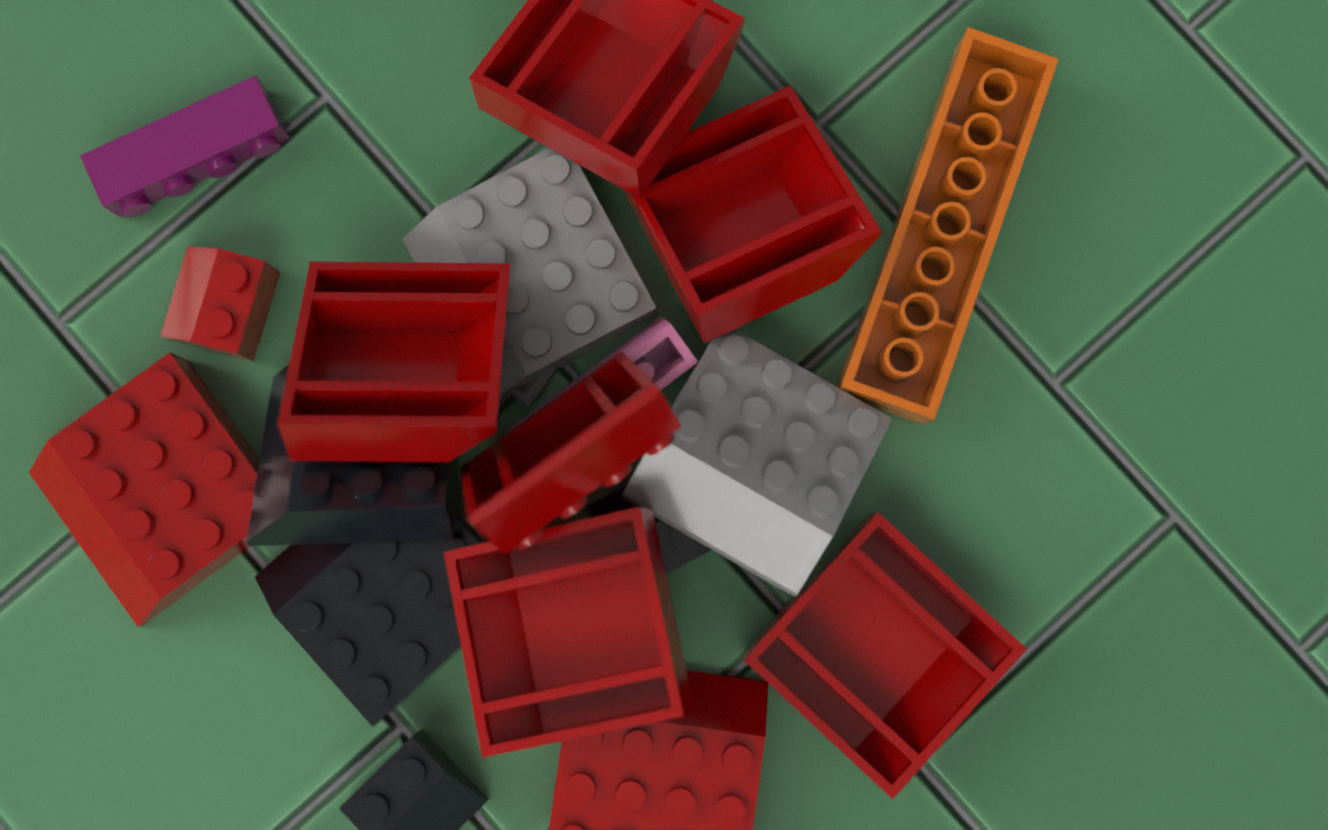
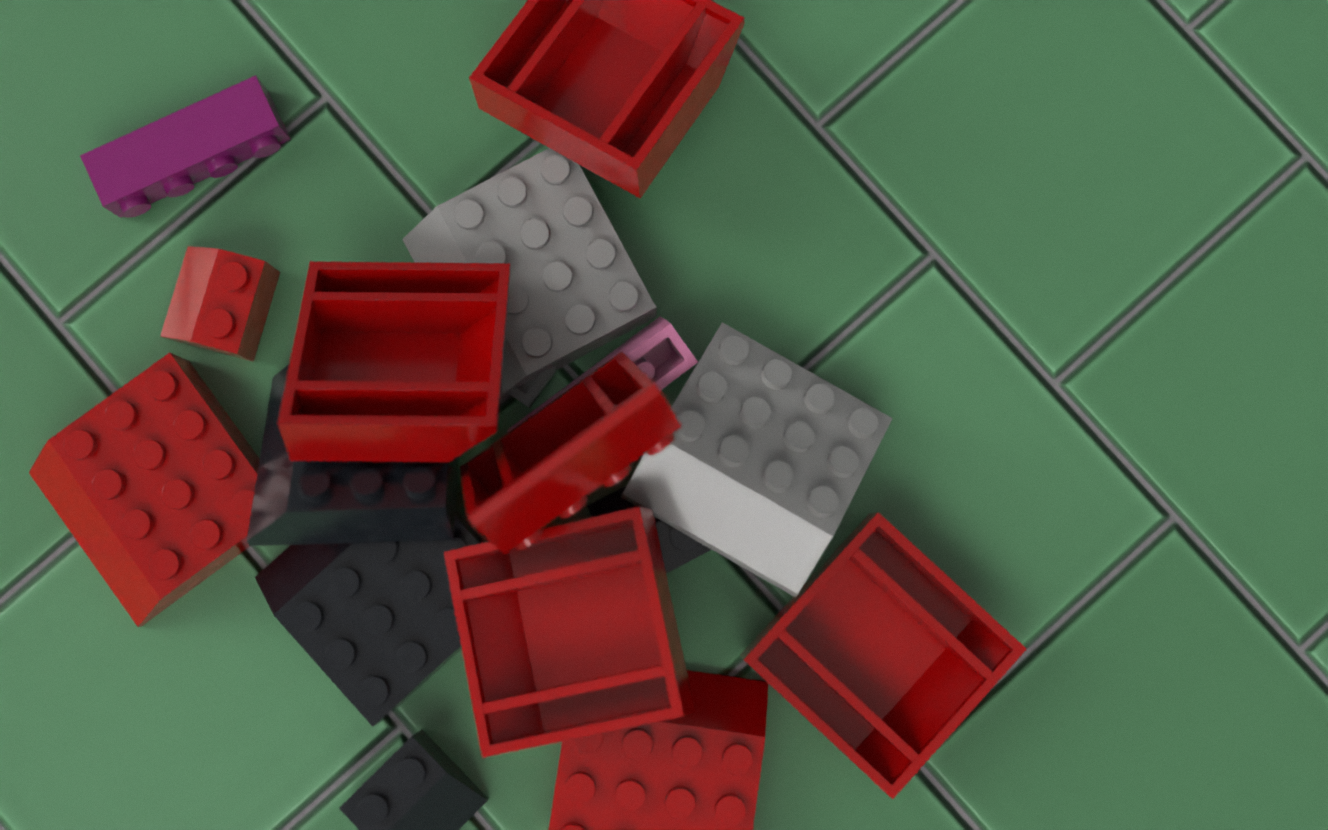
red slope [624,85,881,343] -> none
orange brick [836,27,1059,425] -> none

